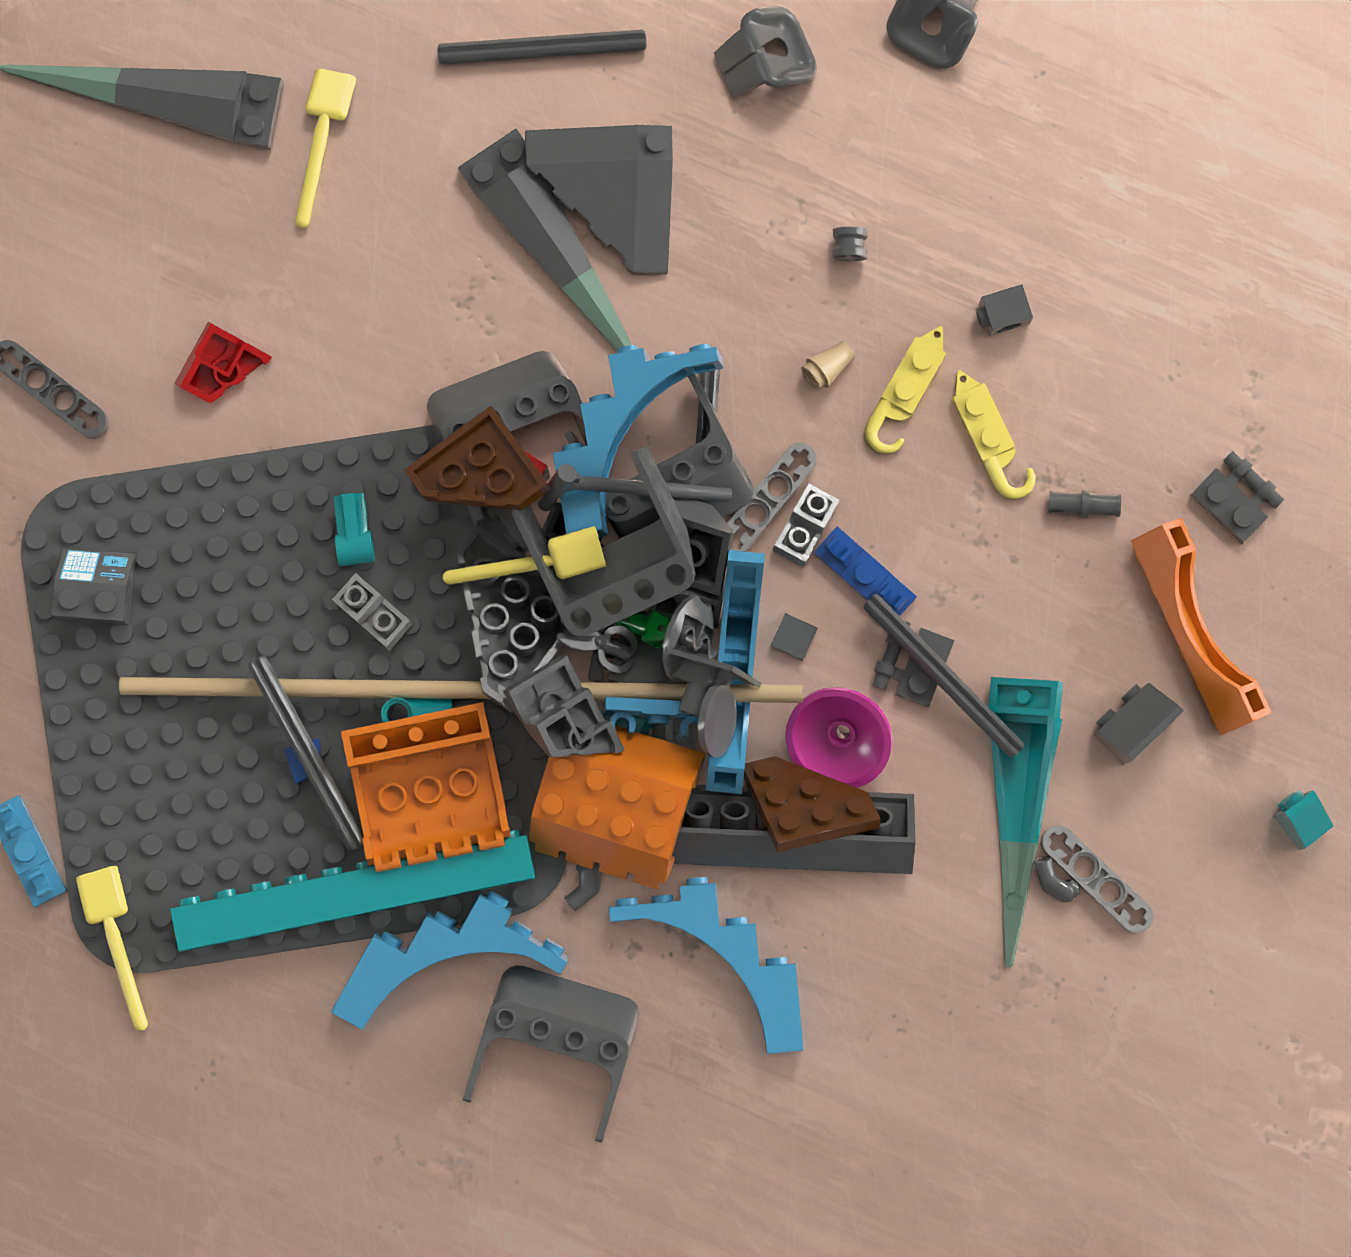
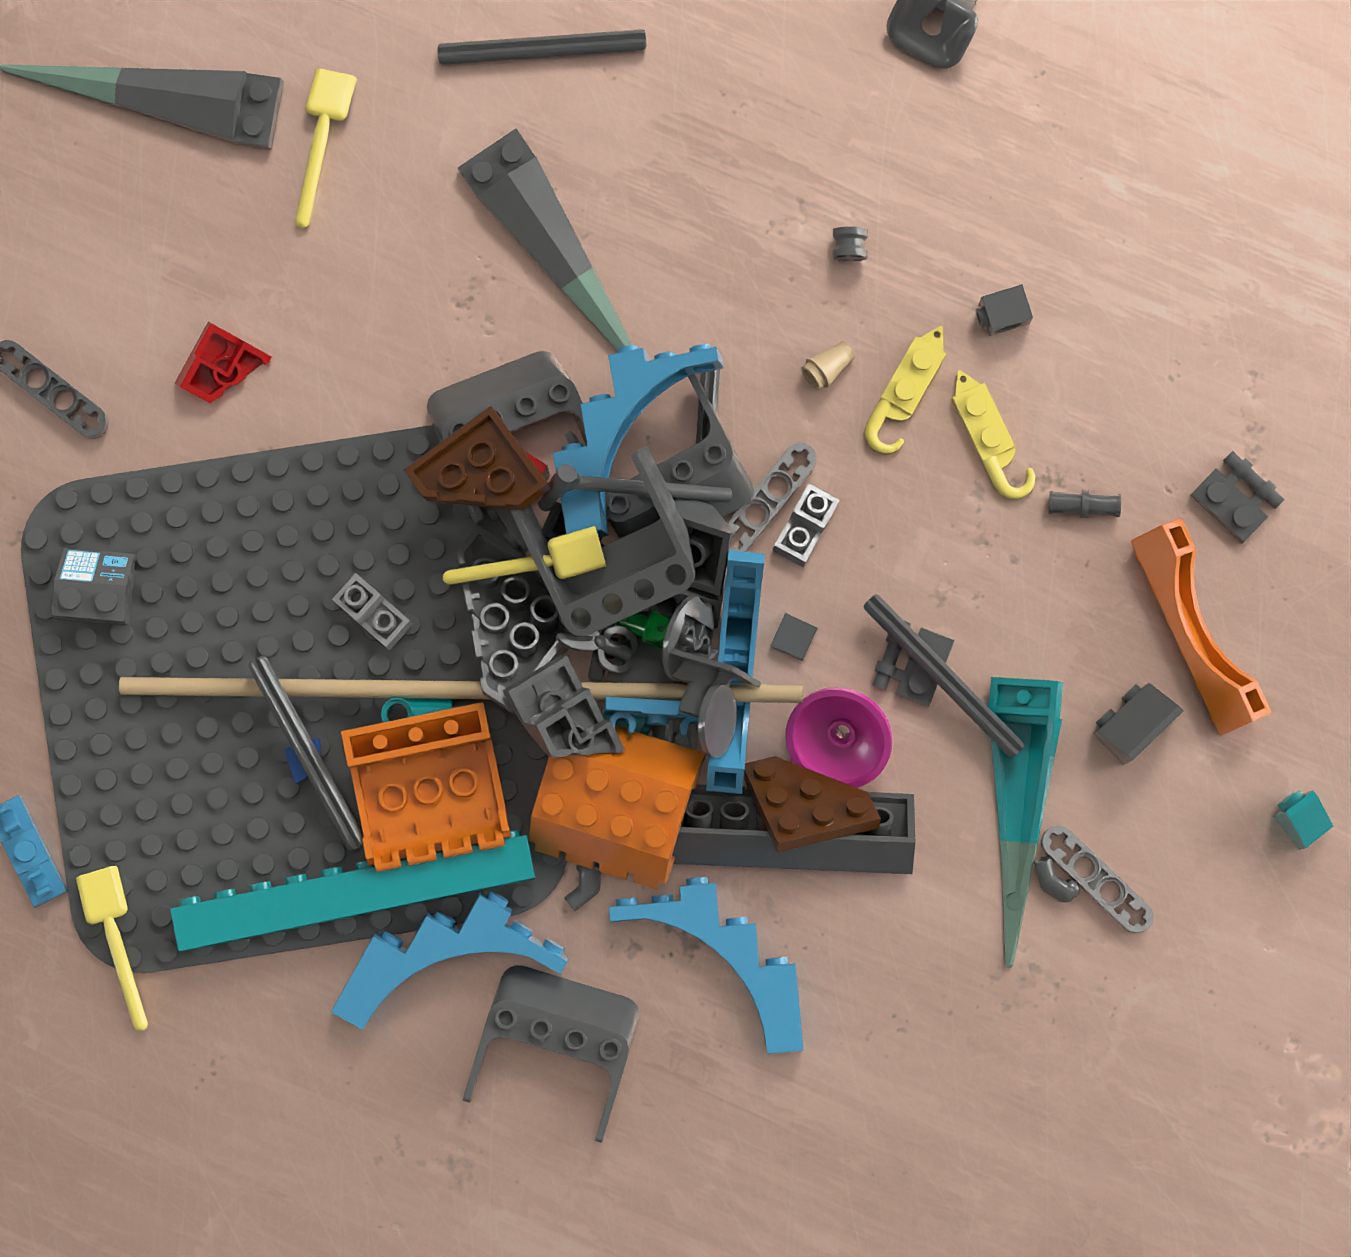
teal piece [334,493,375,566] -> none
dark grey slope [525,125,673,274] -> none
dark grey piece [714,6,817,97] -> none
blue plate [813,526,917,616] -> none

